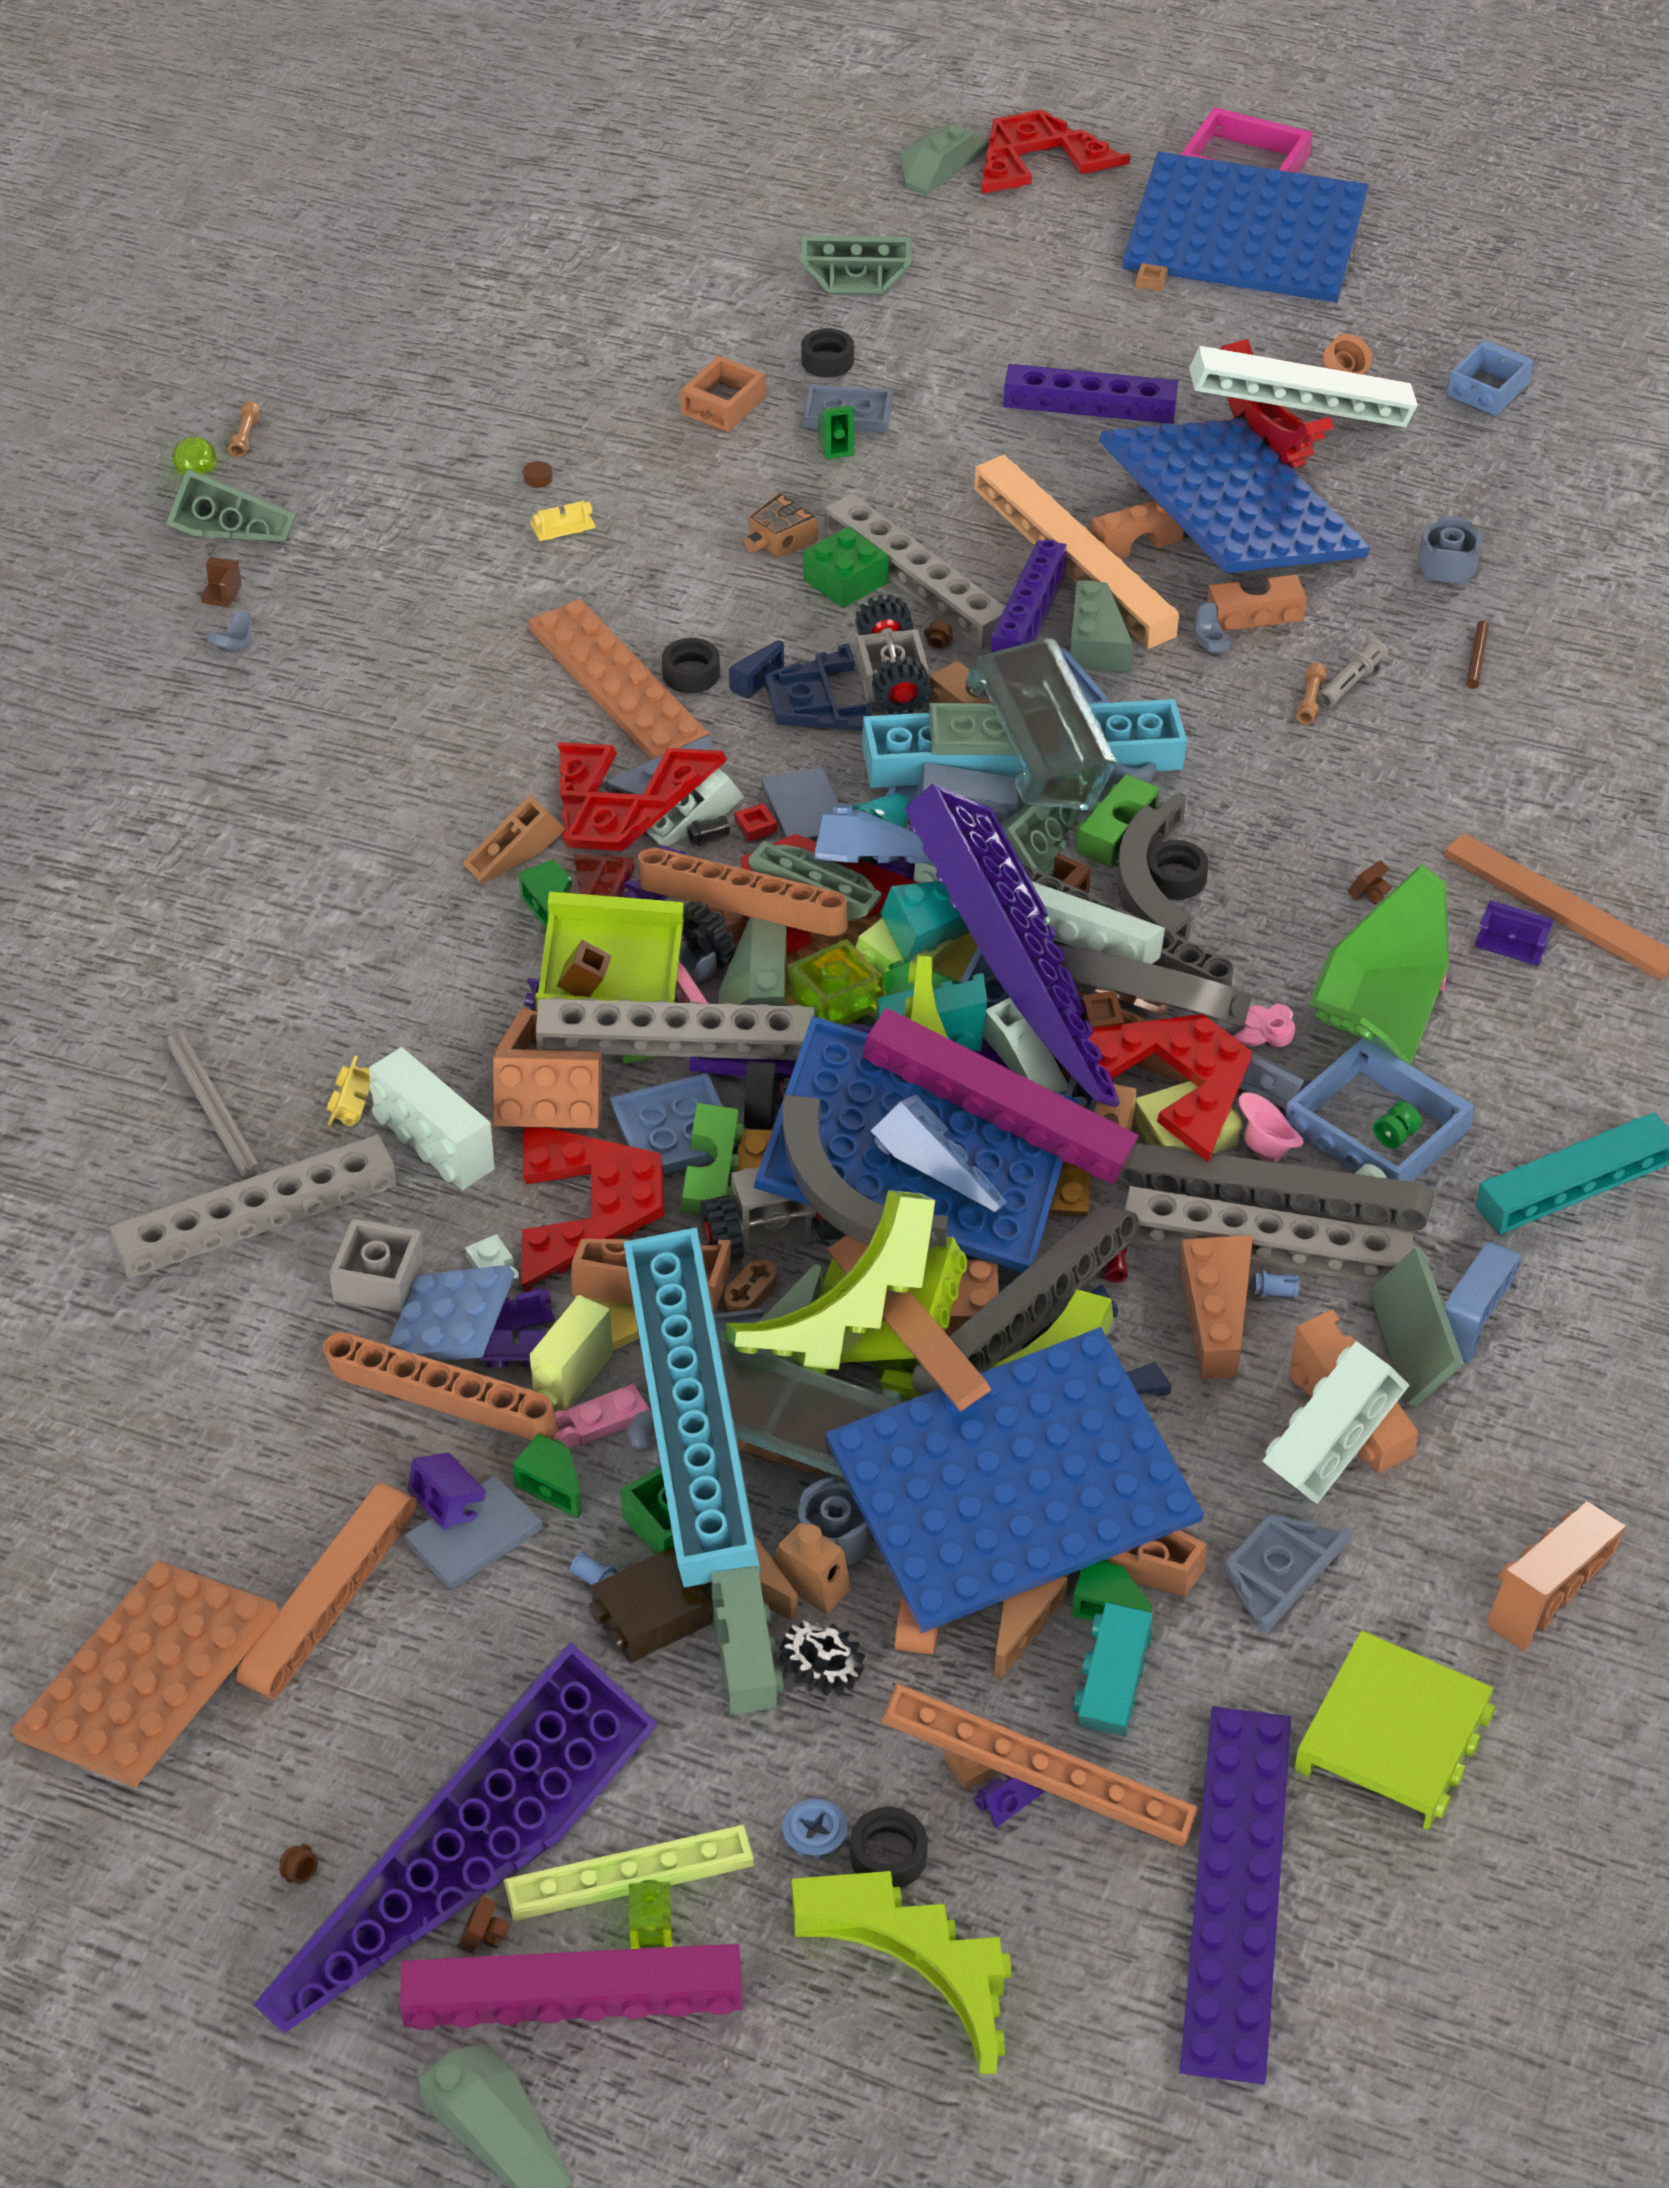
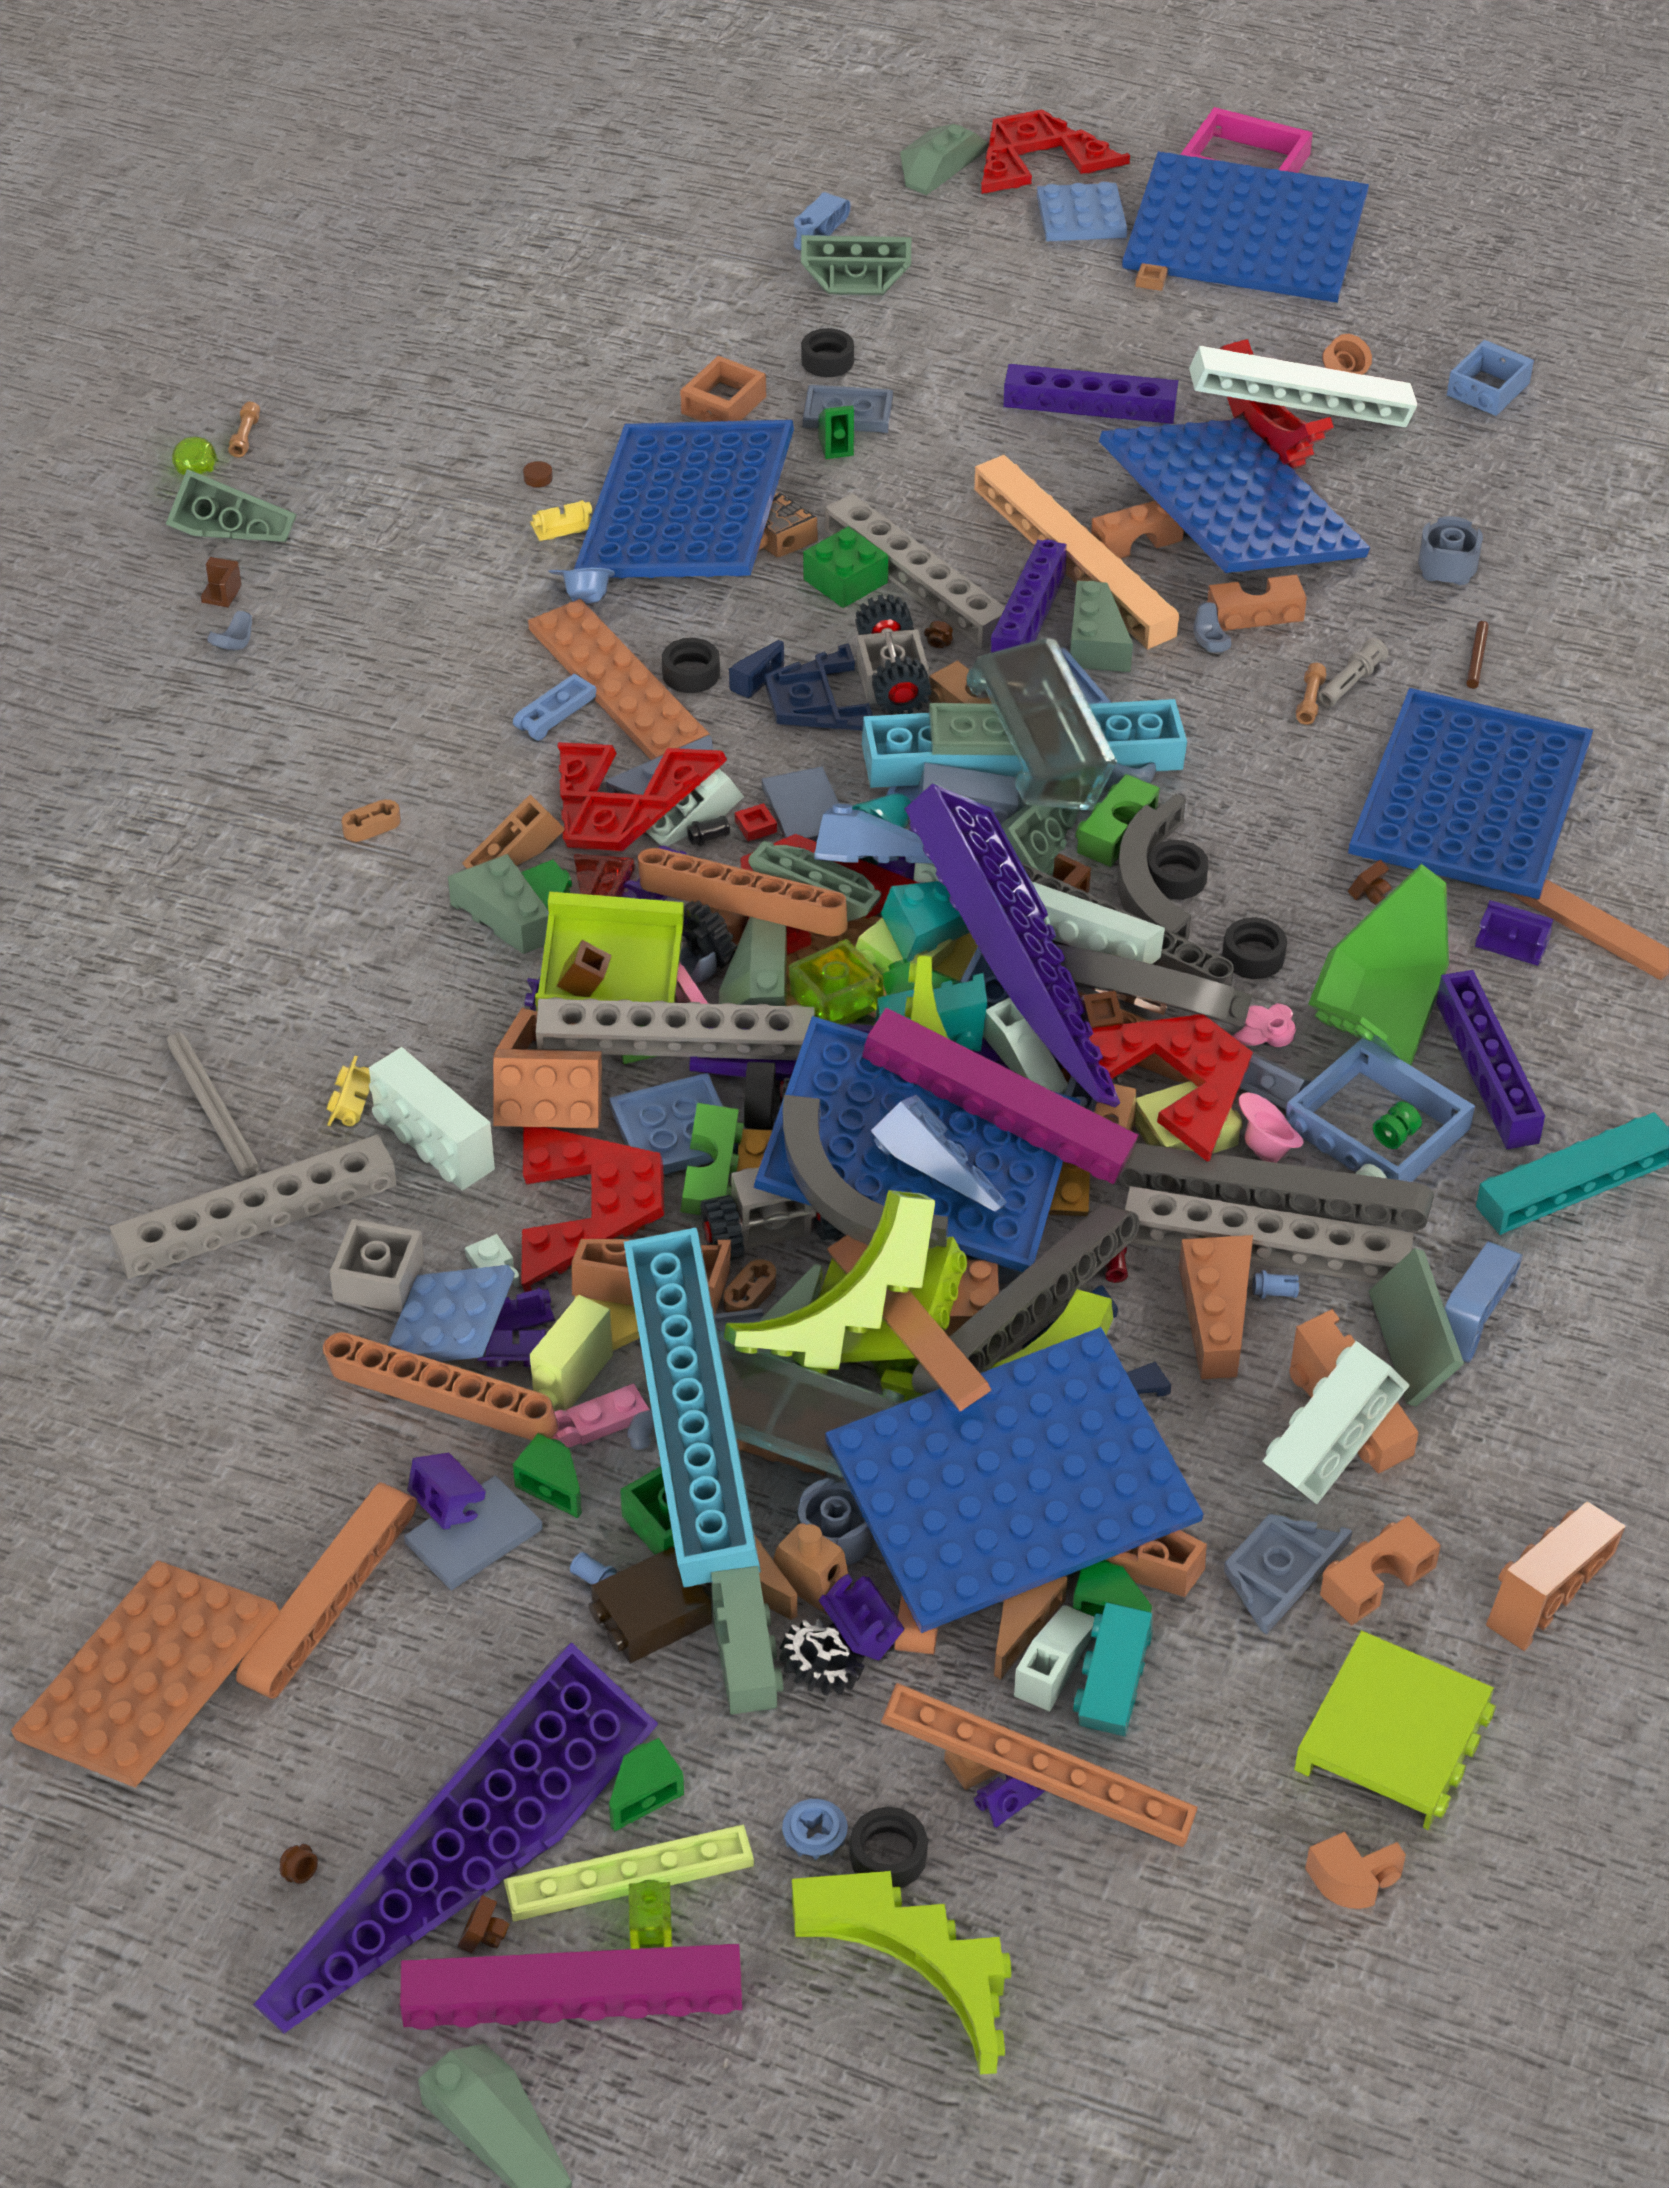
dark purple plate [1179,1706,1291,2085] -> none
none -> medium nougat beam [341,799,401,842]
none -> sand green wedge [448,854,549,954]
none -> medium blue plate [513,674,597,741]
none -> medium blue piece [548,567,615,605]
none -> blue plate [574,420,794,578]
none -> green slope [609,1738,684,1832]
none -> medium blue piece [794,192,851,251]
none -> dark purple hinge [819,1574,905,1661]
none -> light aqua slope [1014,1605,1095,1712]
none -> medium blue plate [1037,182,1127,241]
none -> black tyre [1222,917,1287,979]
none -> nougat brick [1305,1832,1406,1909]
none -> nougat arch [1320,1515,1441,1626]
none -> blue plate [1348,688,1593,899]
none -> dark purple brick [1436,970,1545,1150]

